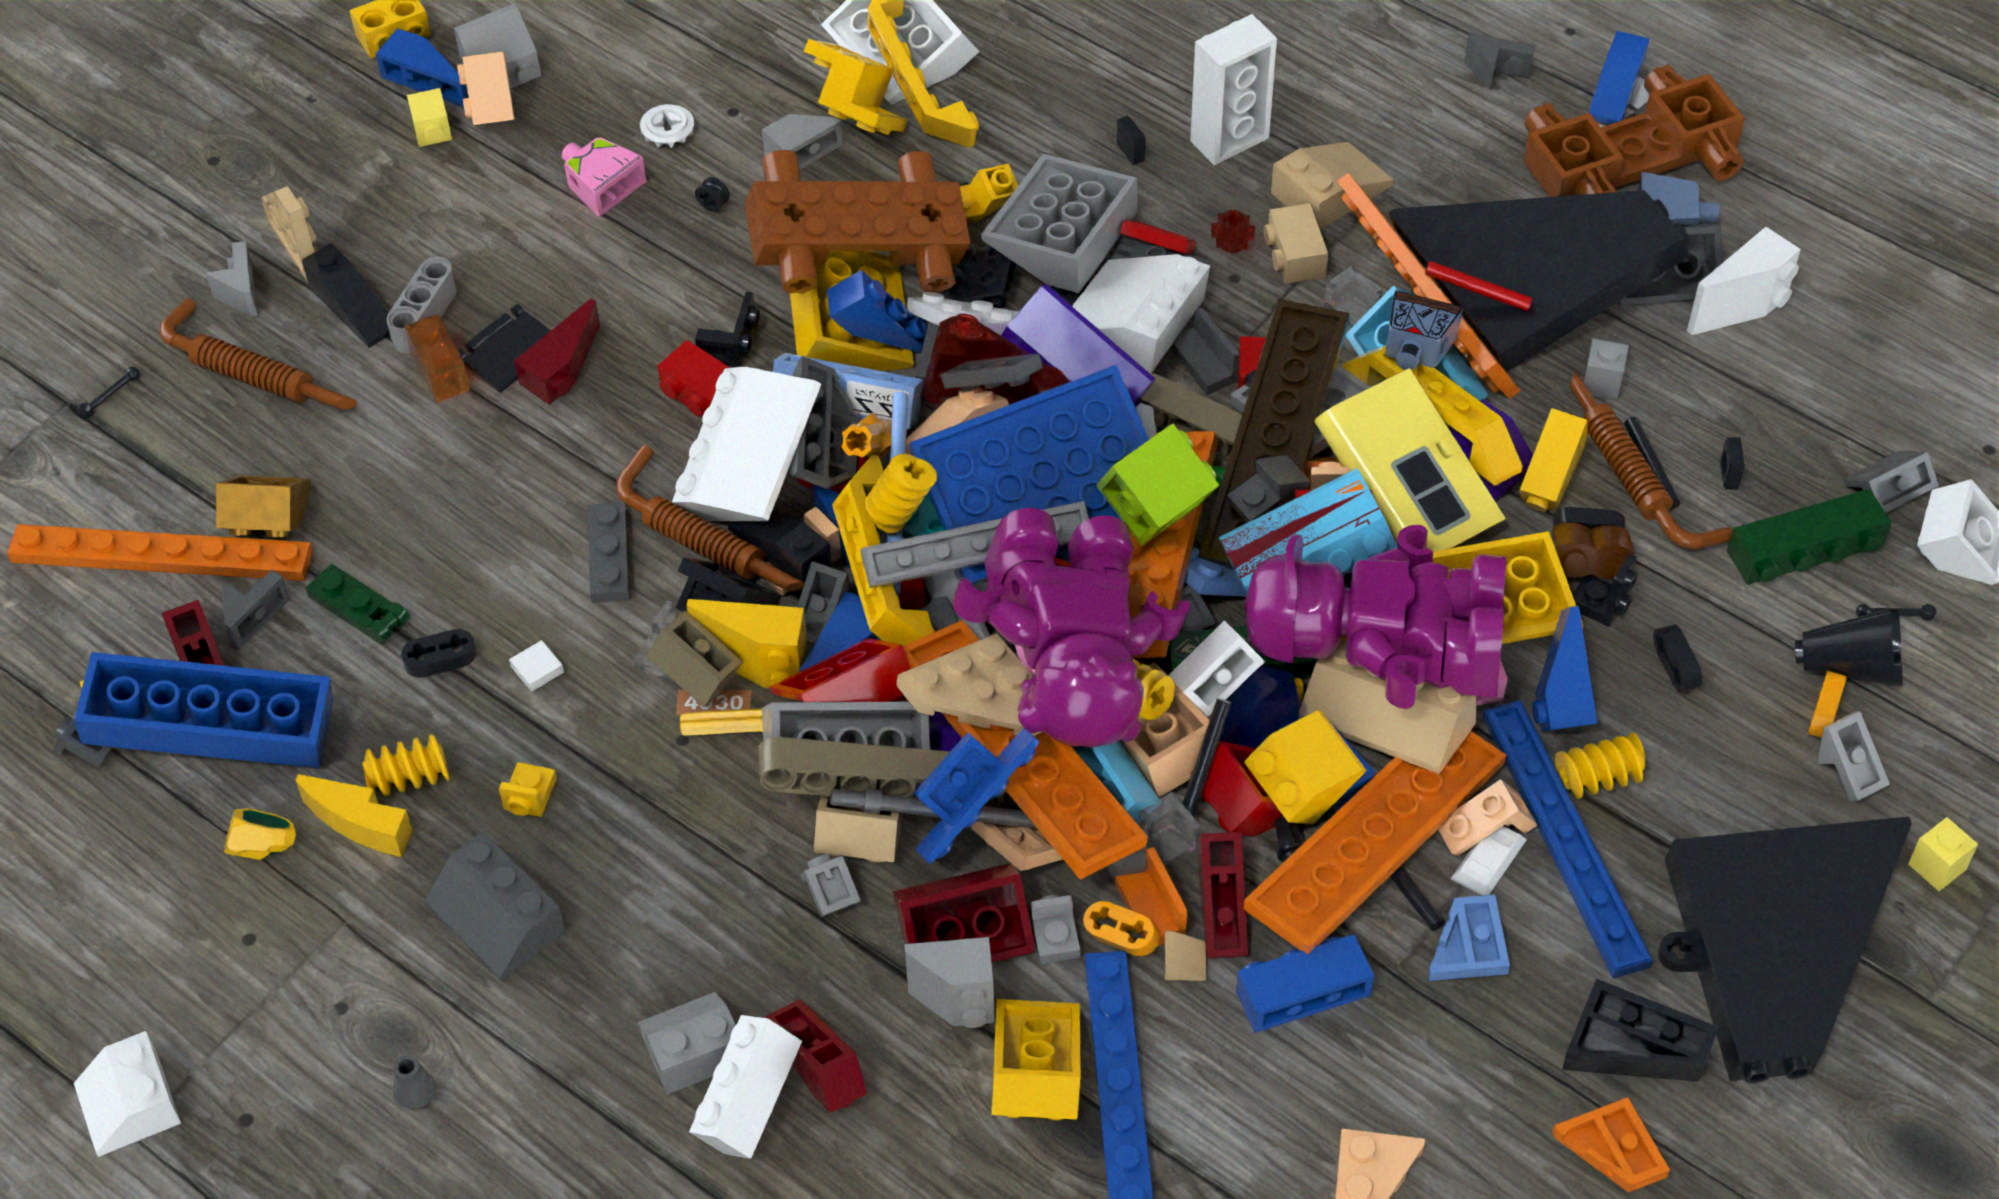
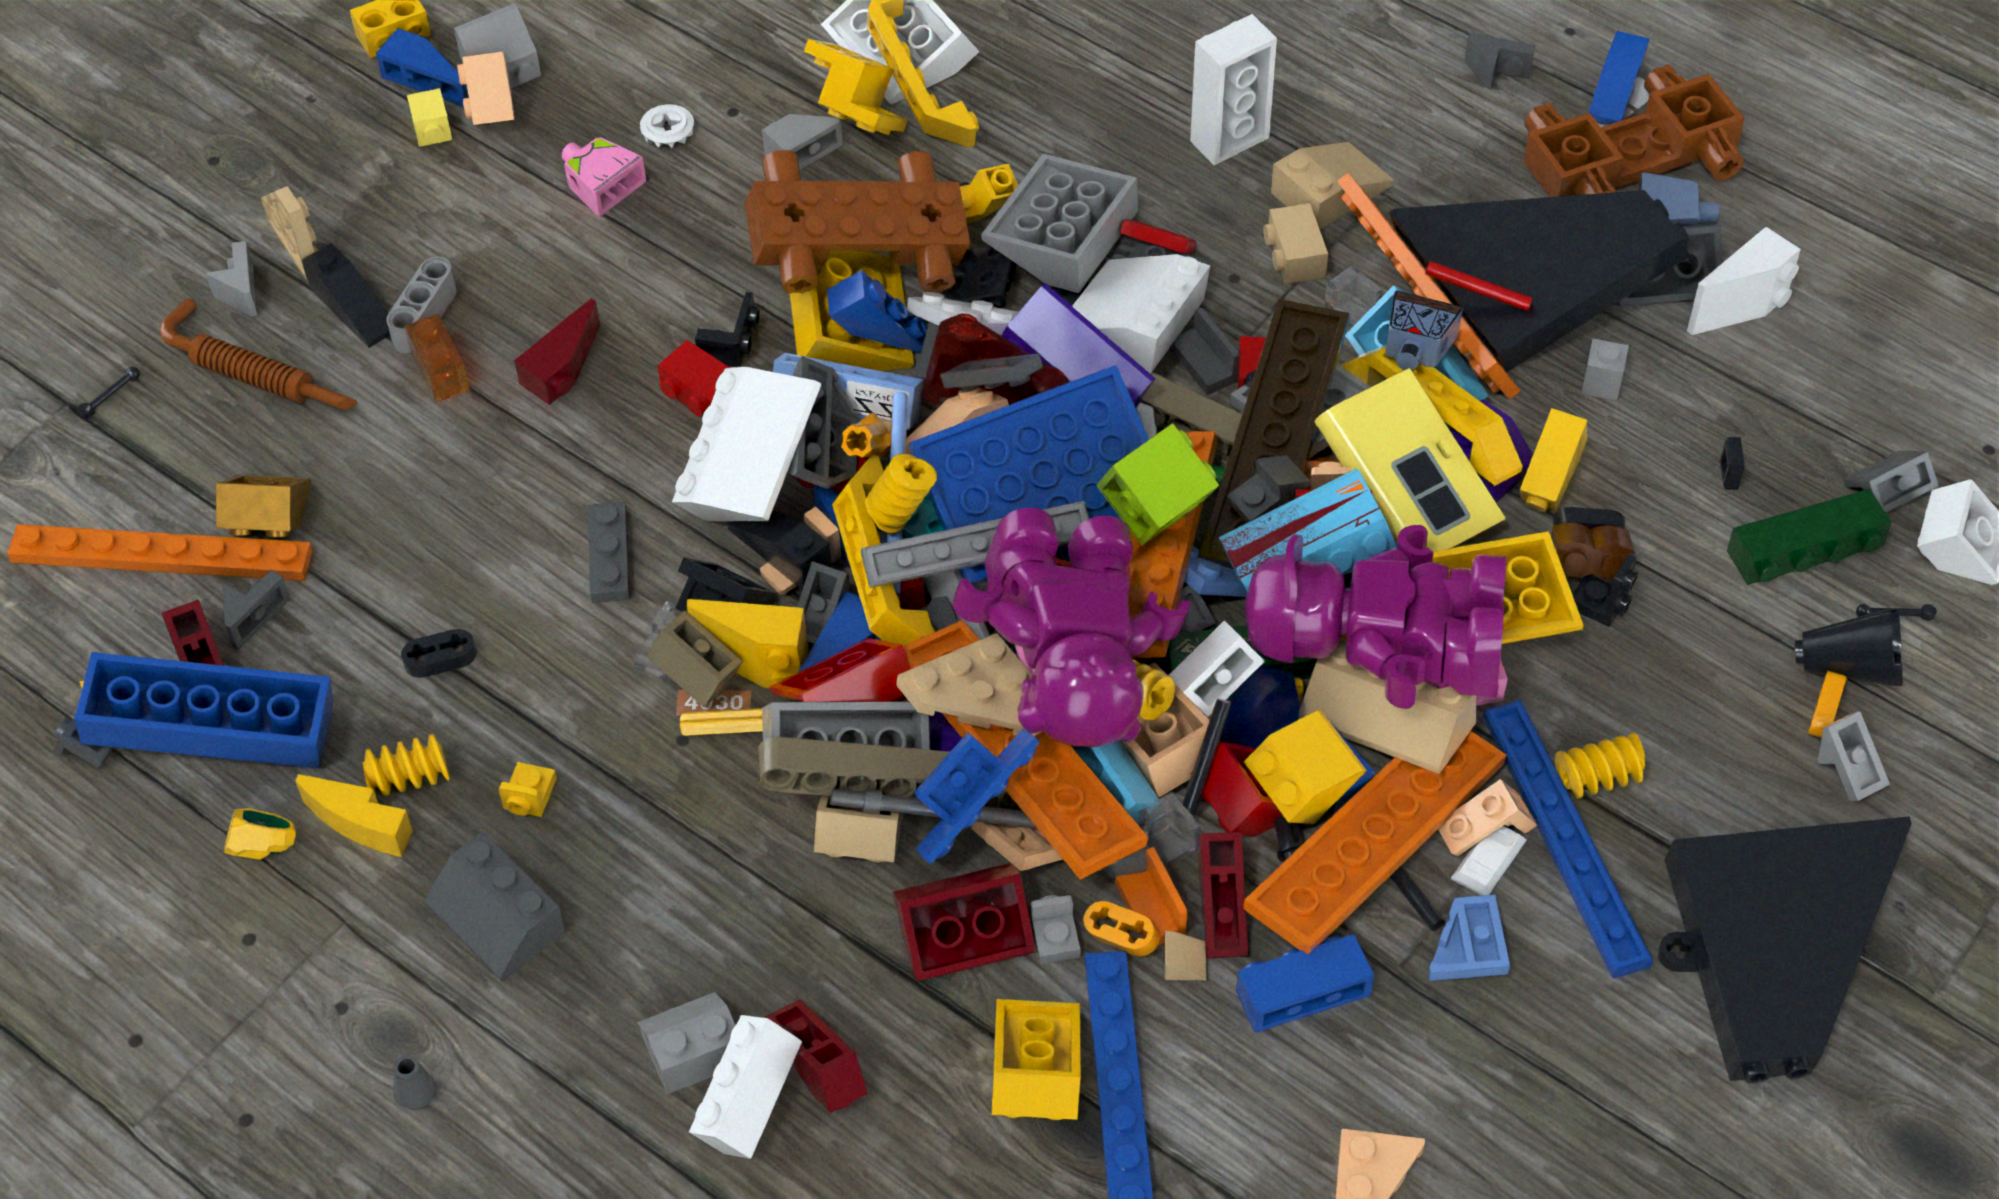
white slope [74,1031,181,1157] -> none
dark green plate [305,564,410,644] -> none
black piece [453,304,551,393] -> none
white tile [509,640,564,692] -> none
dark orange piece [616,444,805,591] -> none
black bush [695,177,730,212] -> none
light grey bracket [800,853,861,918] -> none
light grey slope [904,937,995,1028] -> none
black tile [1117,116,1145,165] -> none
clear red gear [1211,210,1255,253] -> none
blue slope [1532,606,1597,732] -> none
orange wing [1552,1097,1670,1193] -> none
black wedge [1562,979,1719,1082] -> none
dark orange piece [1569,371,1732,549] -> none
black bar [1624,417,1680,510] -> none
black beam [1653,624,1702,693] -> none
light yellow brick [1908,817,1978,891] -> none

